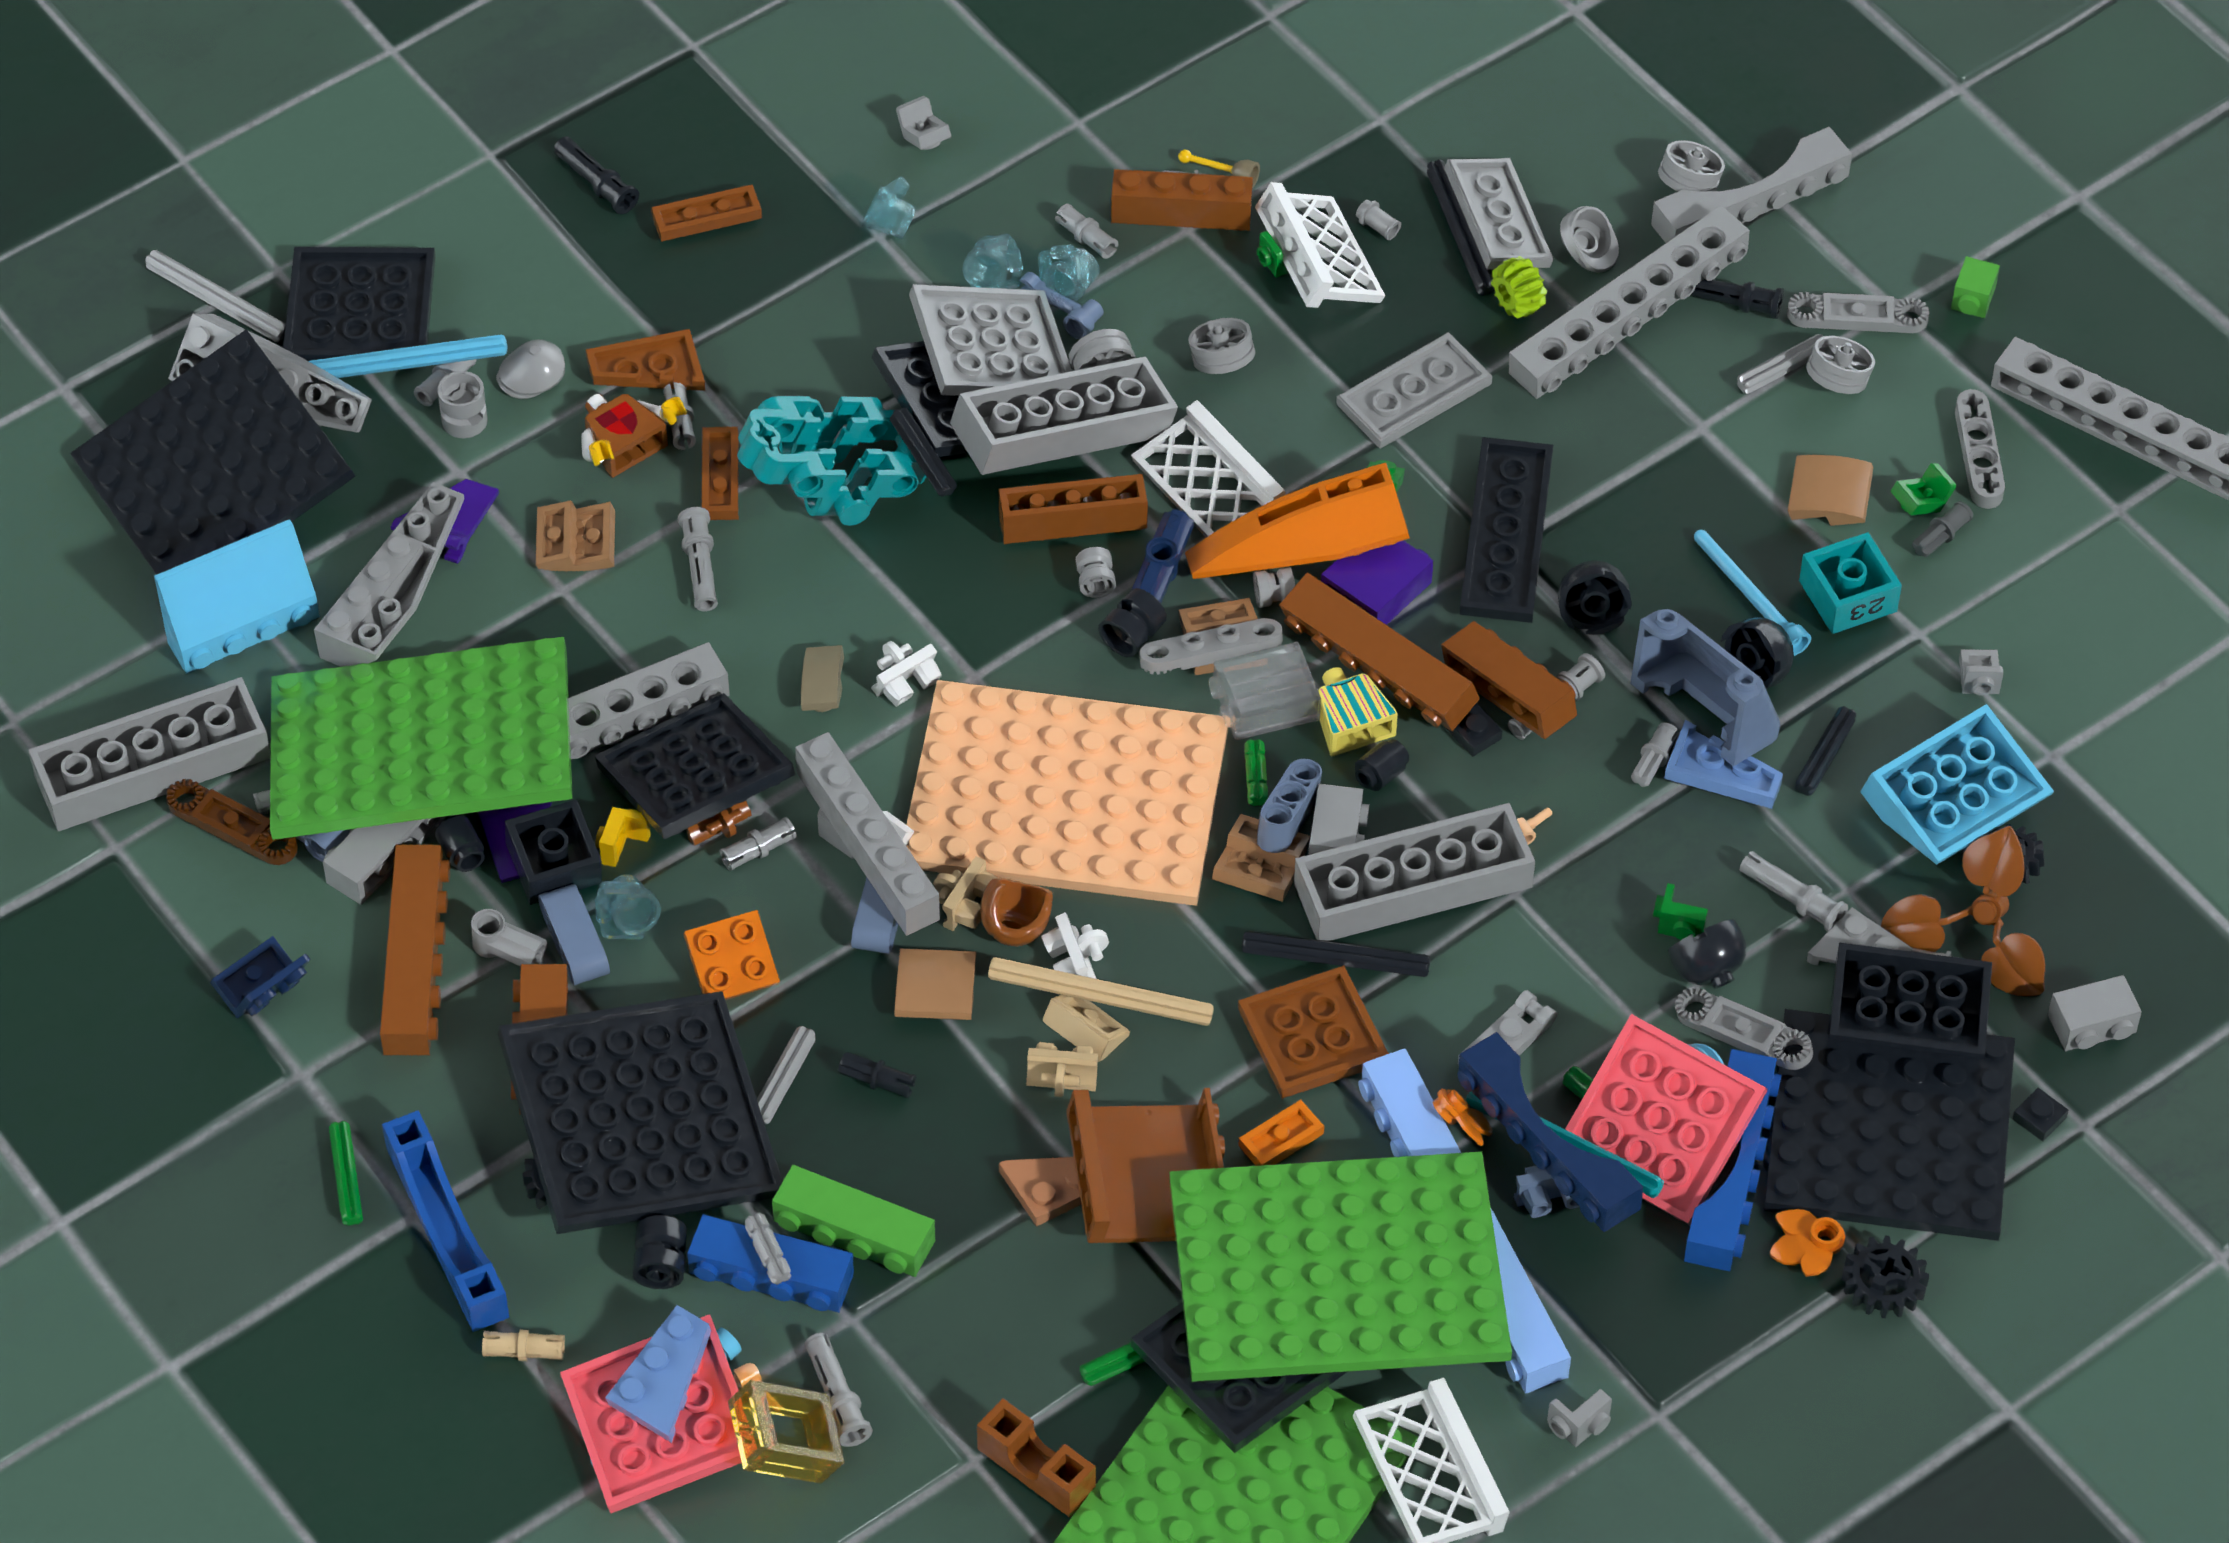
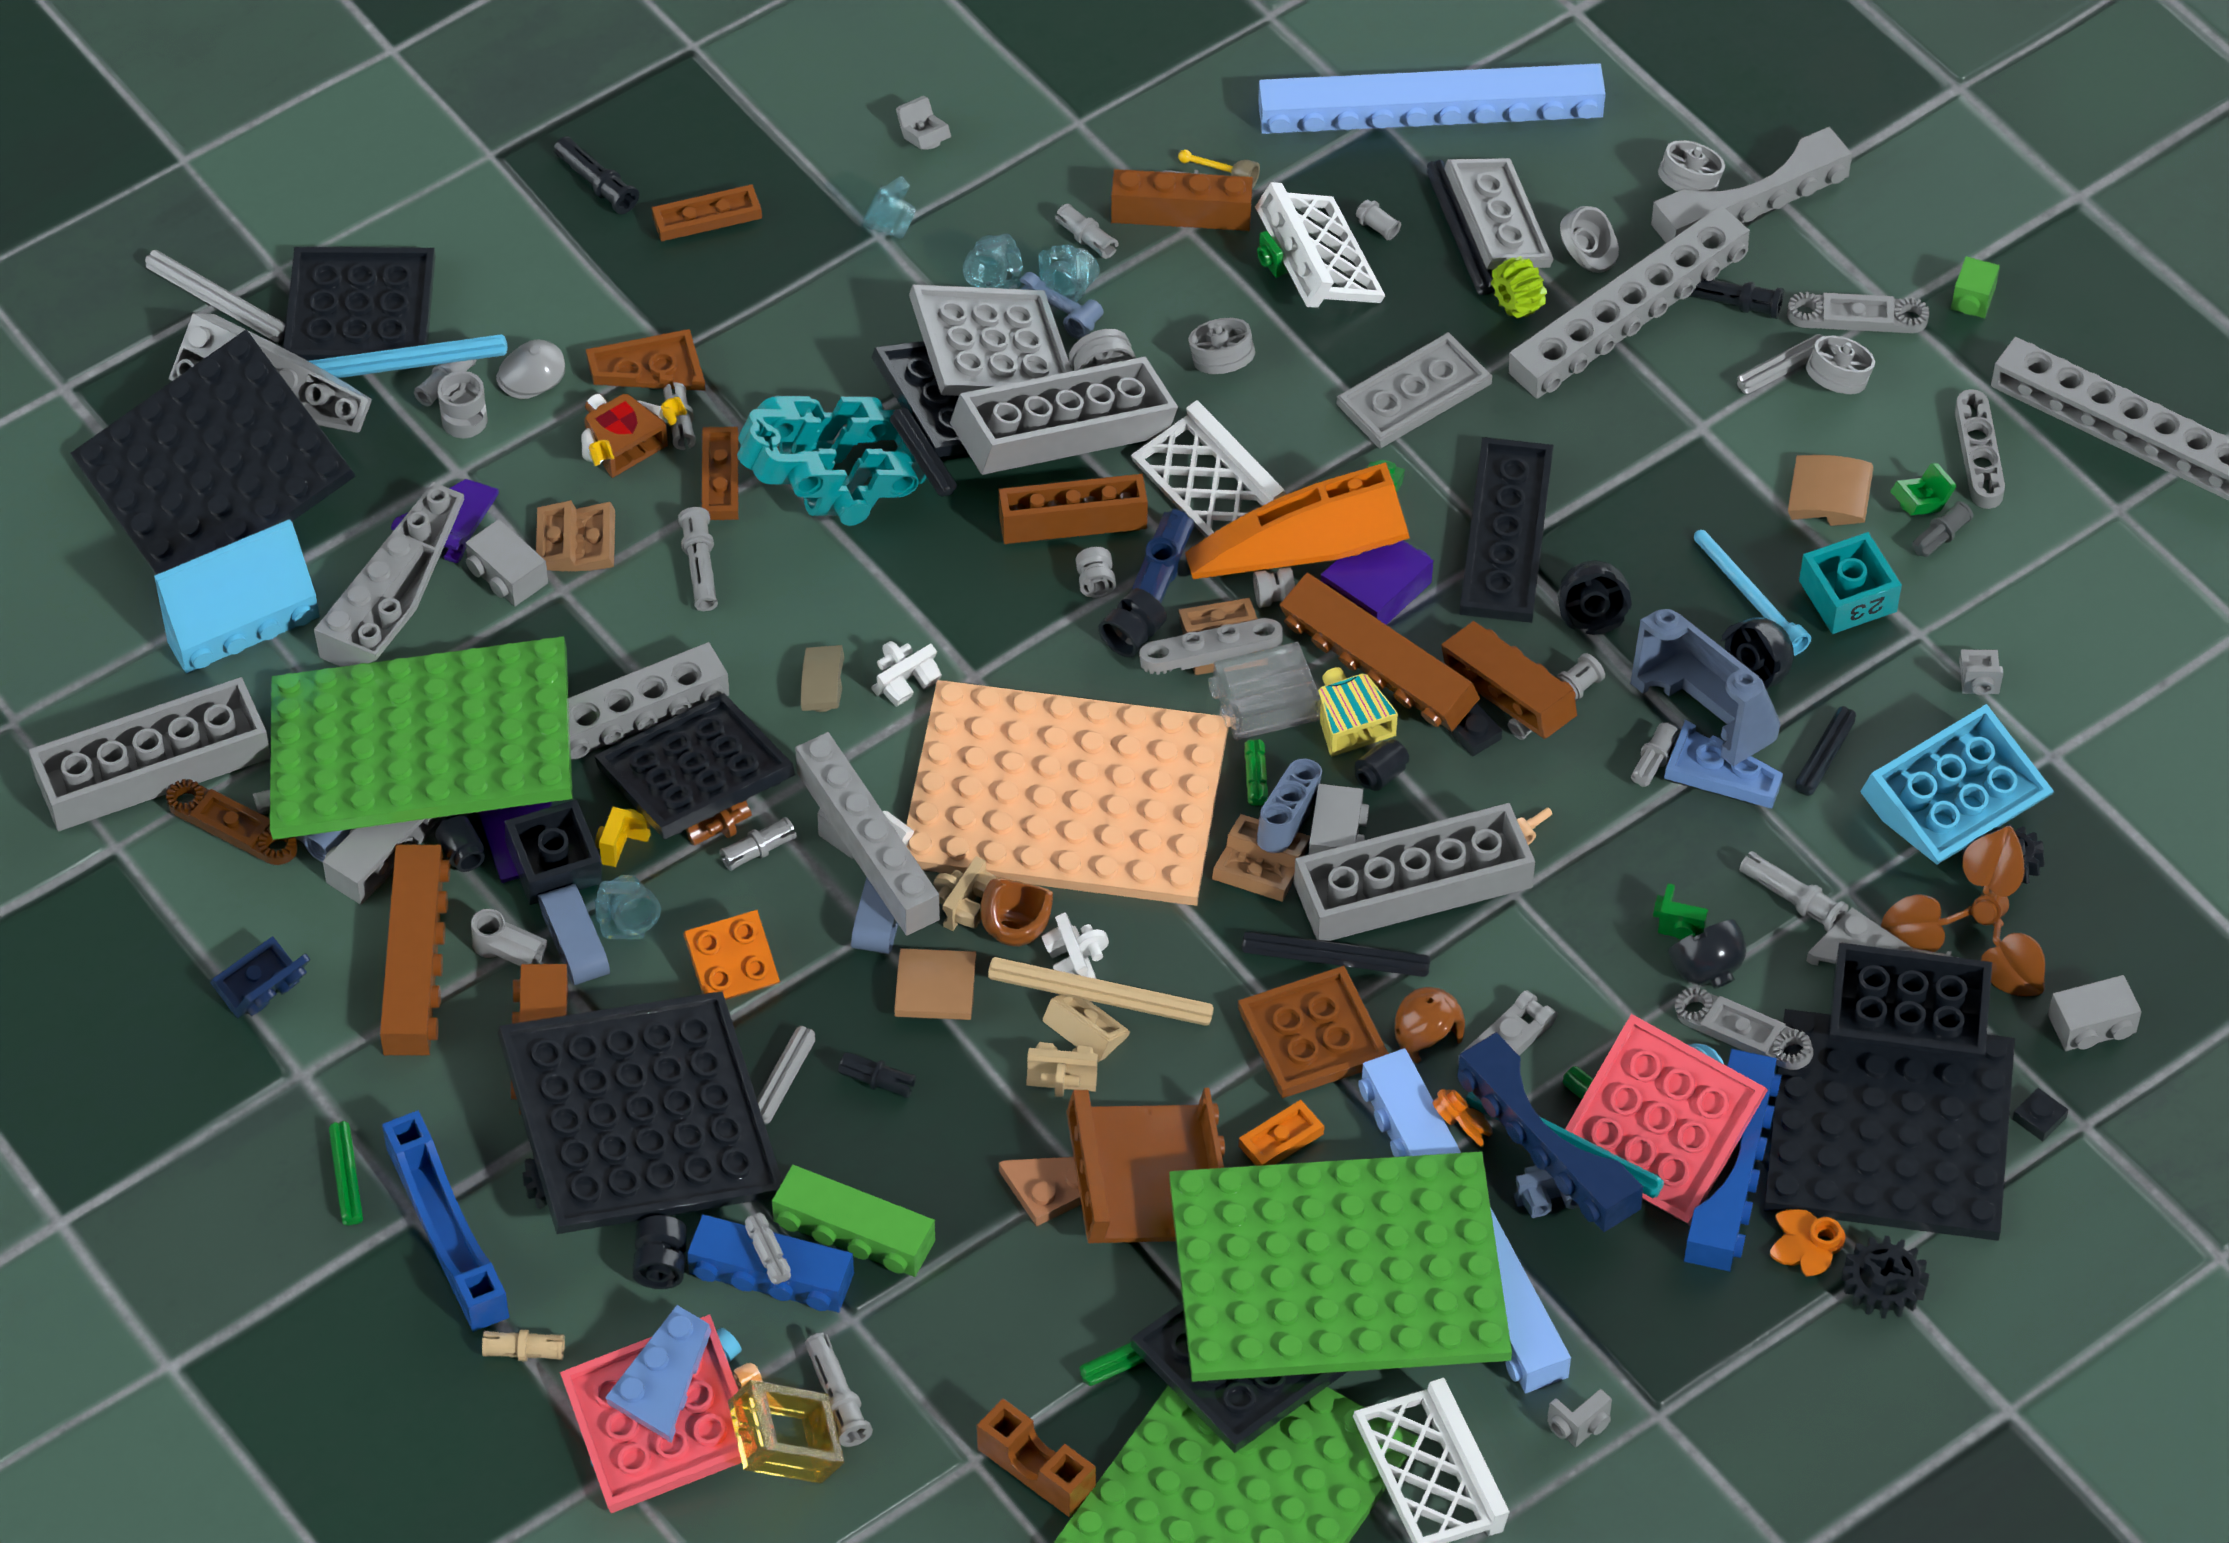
none -> light grey brick [465,519,548,606]
none -> light blue brick [1258,64,1605,134]
none -> dark orange piece [1395,987,1465,1064]

